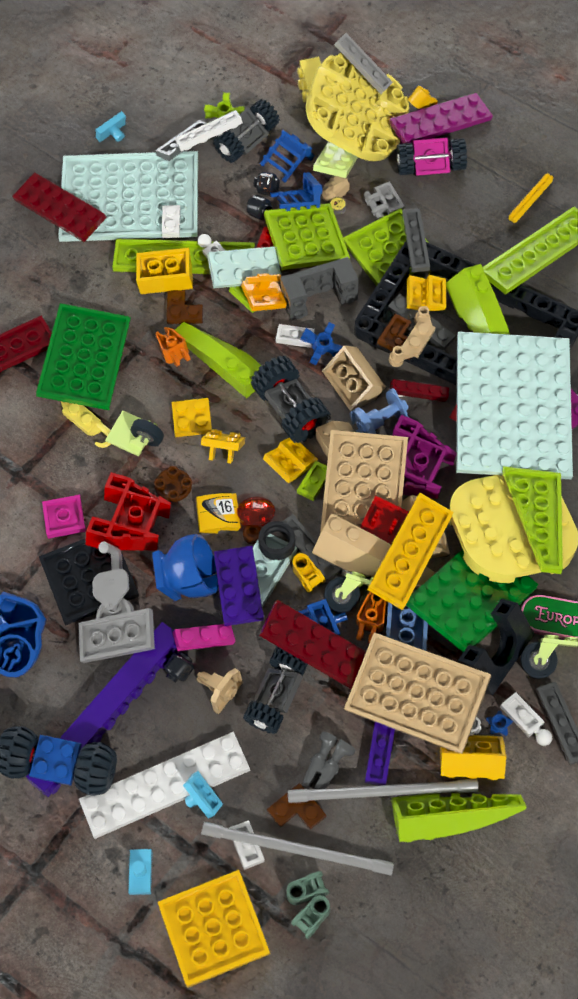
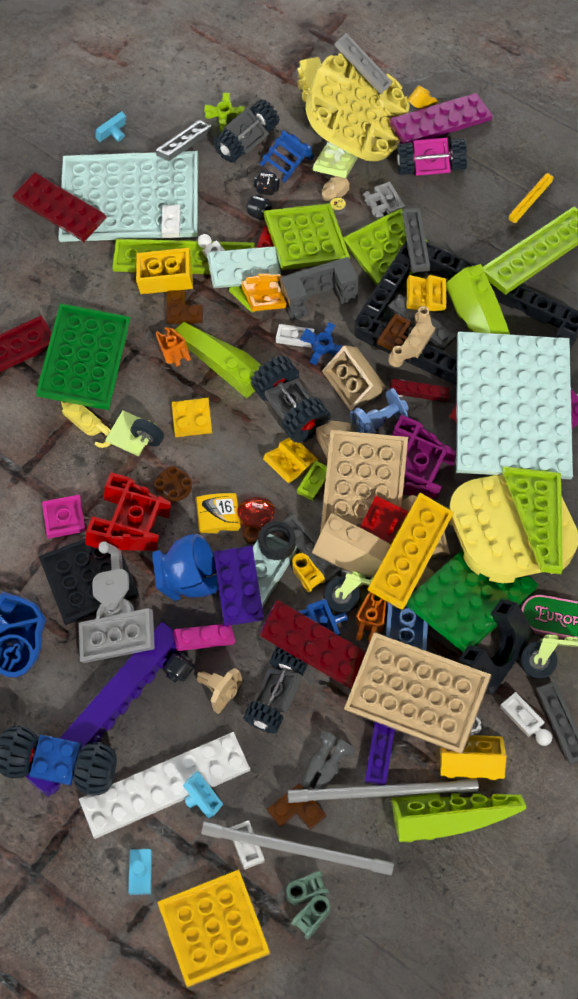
white plate [174,110,243,151] -> none
yellow plate [201,429,245,464] -> none
blue plate [270,172,323,211] -> none
blue plate [486,710,513,736] -> none

